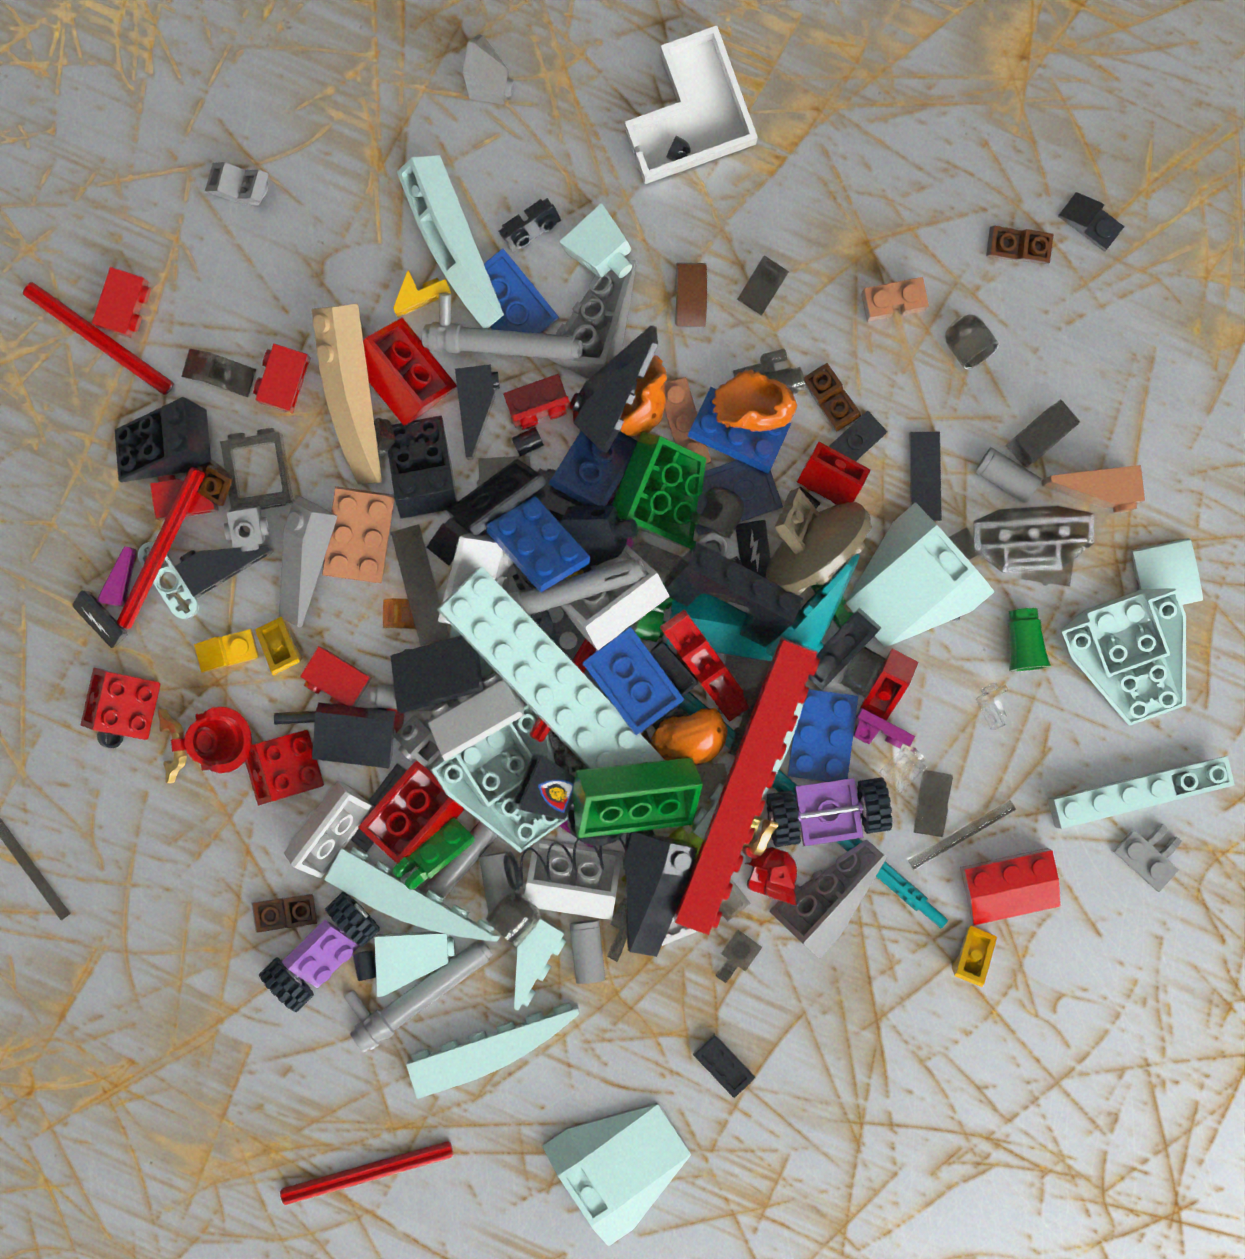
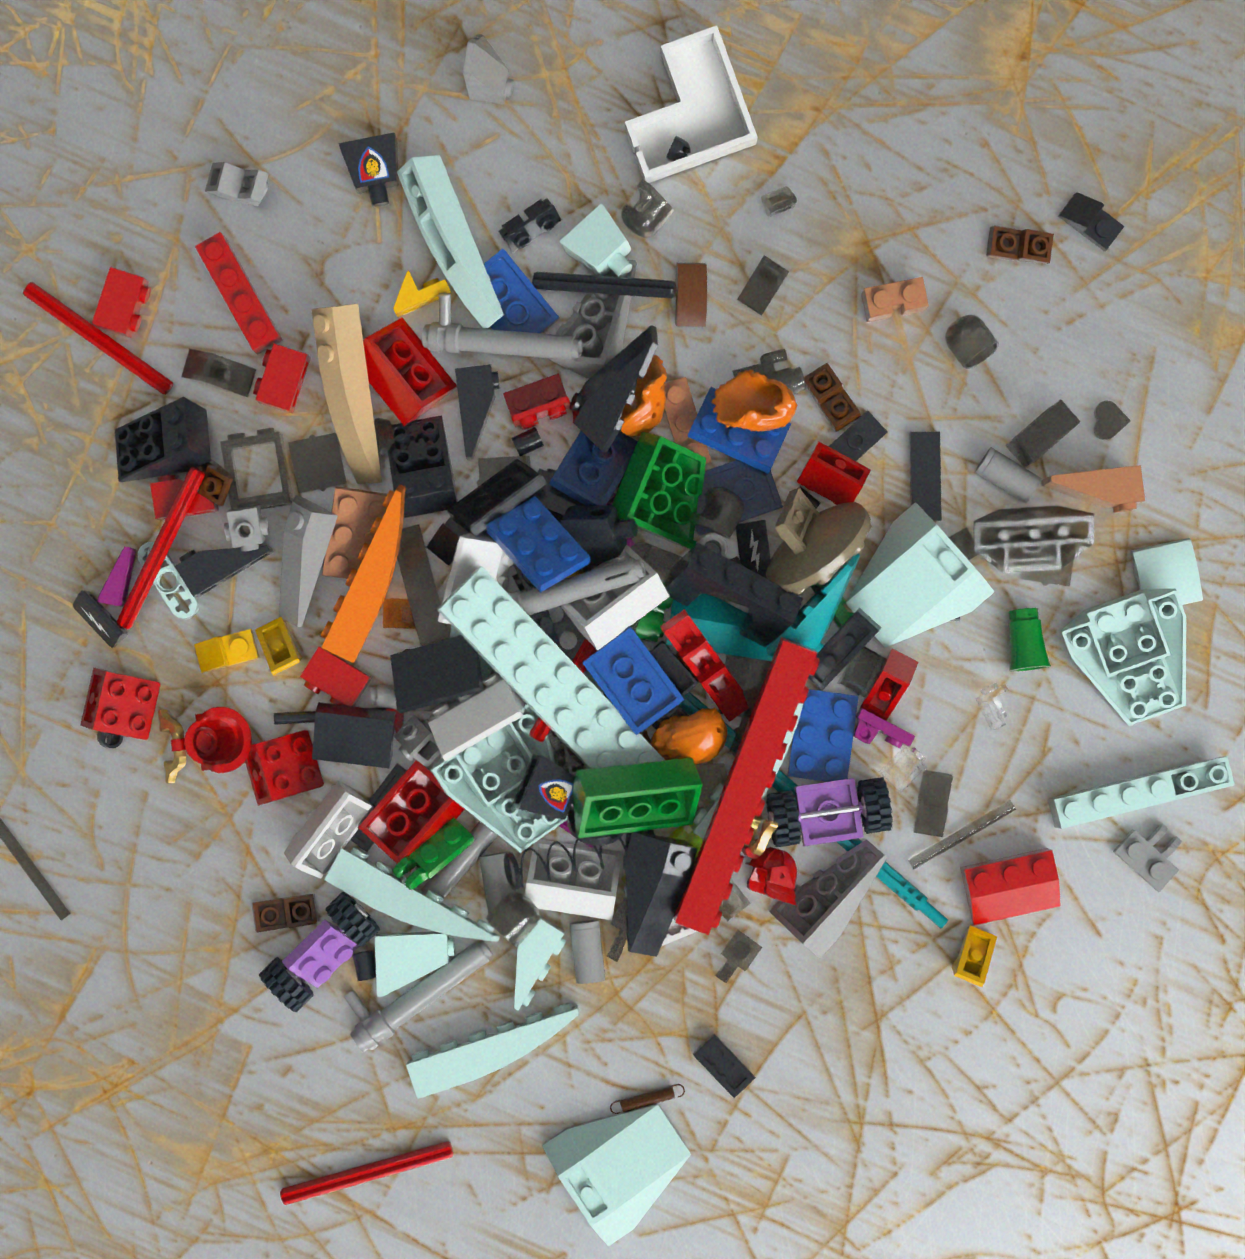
none -> red brick [195,232,283,355]
none -> clear smoke piece [288,433,347,494]
none -> orange slope [321,484,405,663]
none -> black torso [339,133,399,207]
none -> black axle [532,272,676,299]
none -> reddish brown piece [610,1084,685,1114]
none -> clear smoke helmet [621,180,674,238]
none -> clear smoke slope [761,187,797,217]
none -> clear smoke tile [1093,400,1131,440]

